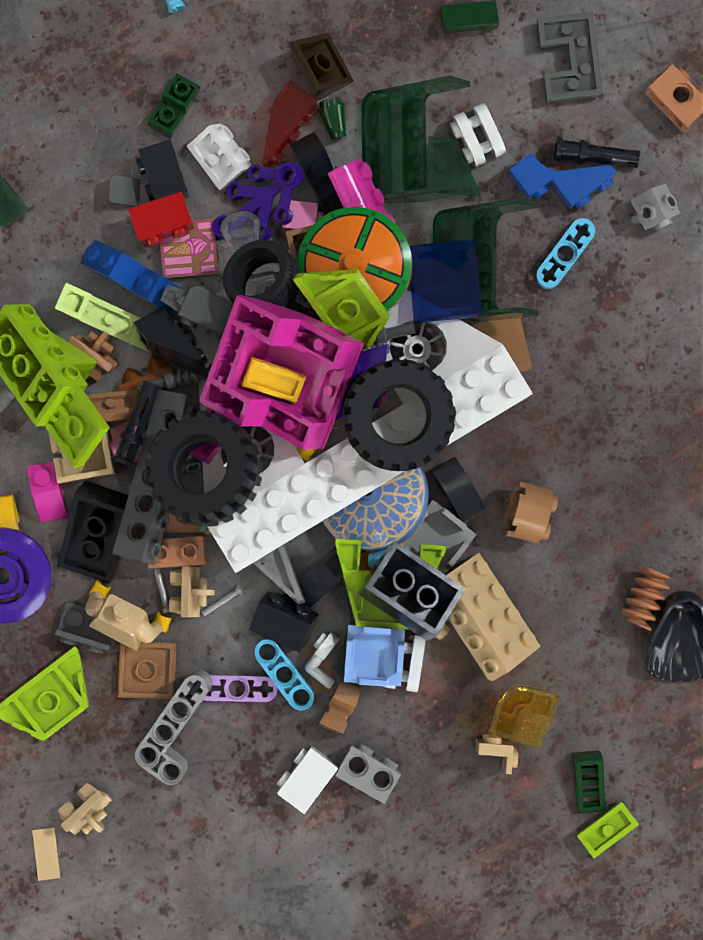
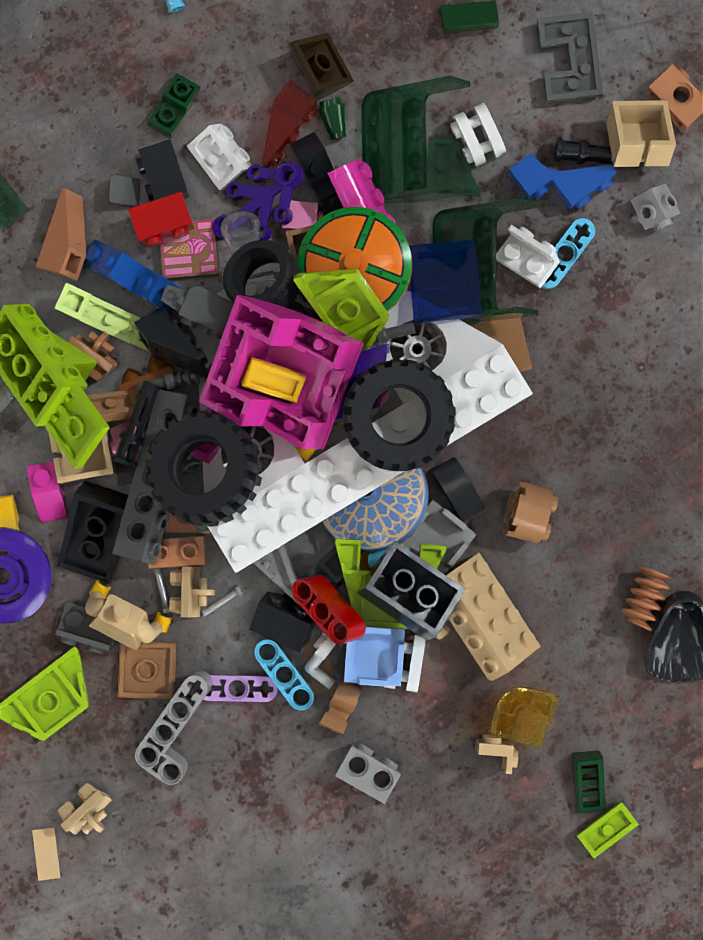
white brick [277,746,338,814] -> none
none -> nougat slope [36,188,86,281]
none -> red beam [292,574,366,645]
none -> white bracket [494,225,560,289]
none -> tan piece [606,100,676,167]

